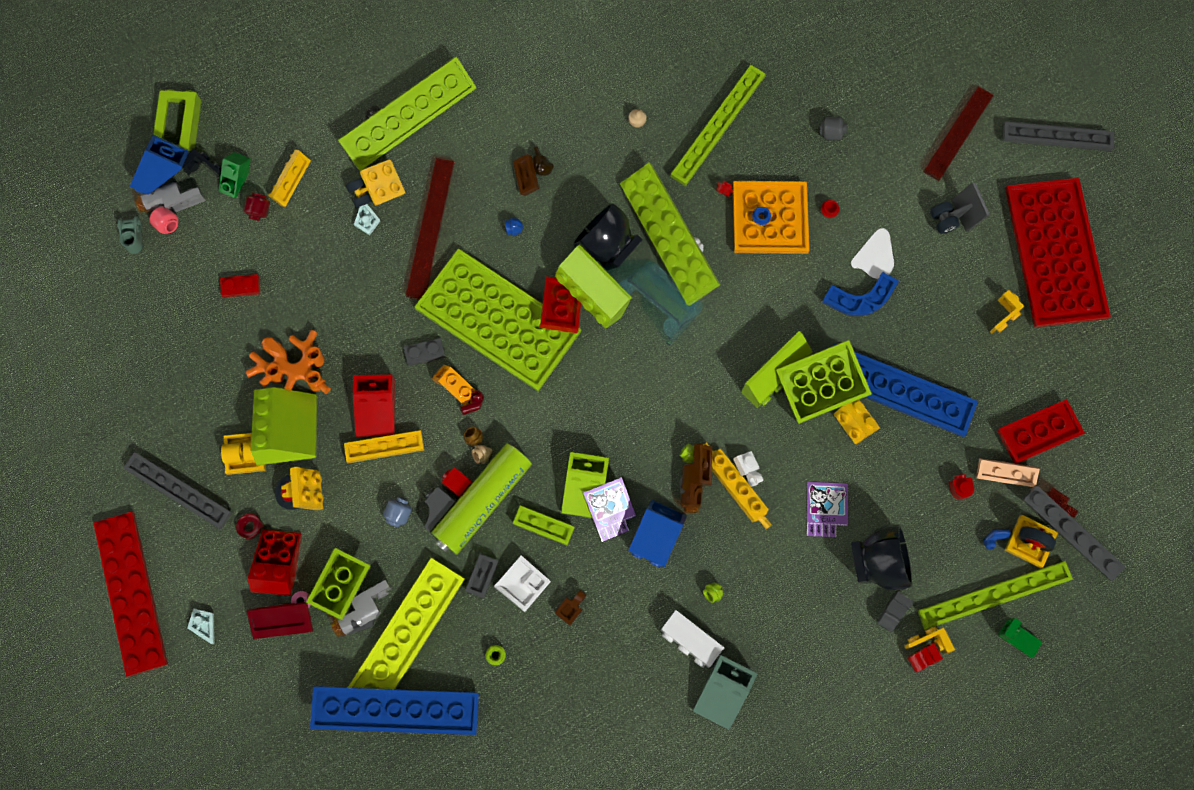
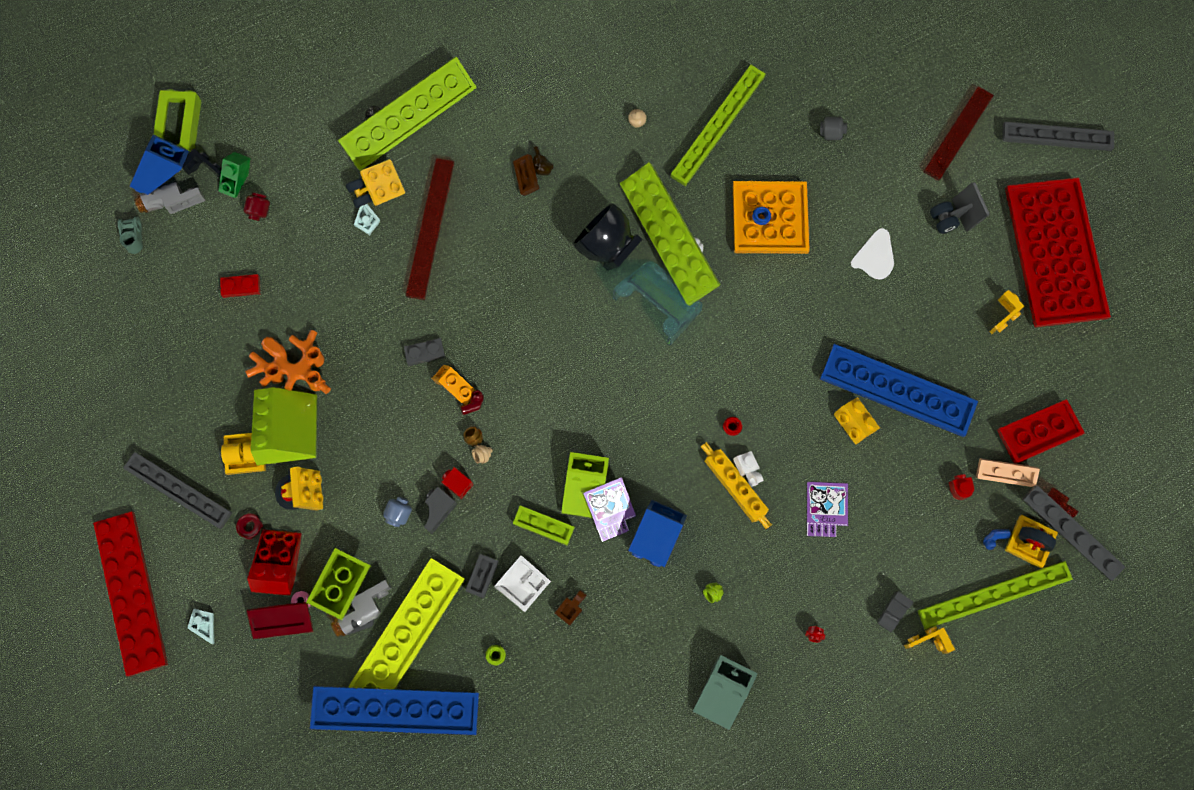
coral head [149,206,178,234] -> none
yellow plate [268,150,311,207] -> none
yellow plate [344,430,424,463] -> none
red slope [353,375,396,437] -> none
lime plate [414,249,582,392] -> none
lime piece [431,443,532,555] -> none
blue plate [505,218,523,236] -> none
red plate [540,276,581,334] -> none
lime slope [555,245,632,329] -> none
white brick [660,610,724,668] -> none
lime plate [679,443,694,463] -> none
reddish brown plate [679,444,712,514] -> none
red plate [716,181,734,197] -> none
lime slope [741,331,813,408] -> none
lime slope [776,340,871,424] -> none
red plate [821,200,840,218] -> none
blue plate [822,272,899,316] -> none
black plate [851,525,912,590] -> none
red leg [907,643,943,673] -> none
green bracket [997,617,1042,658] -> none
none -> red plate [723,417,742,436]
none -> red plate [805,626,826,643]

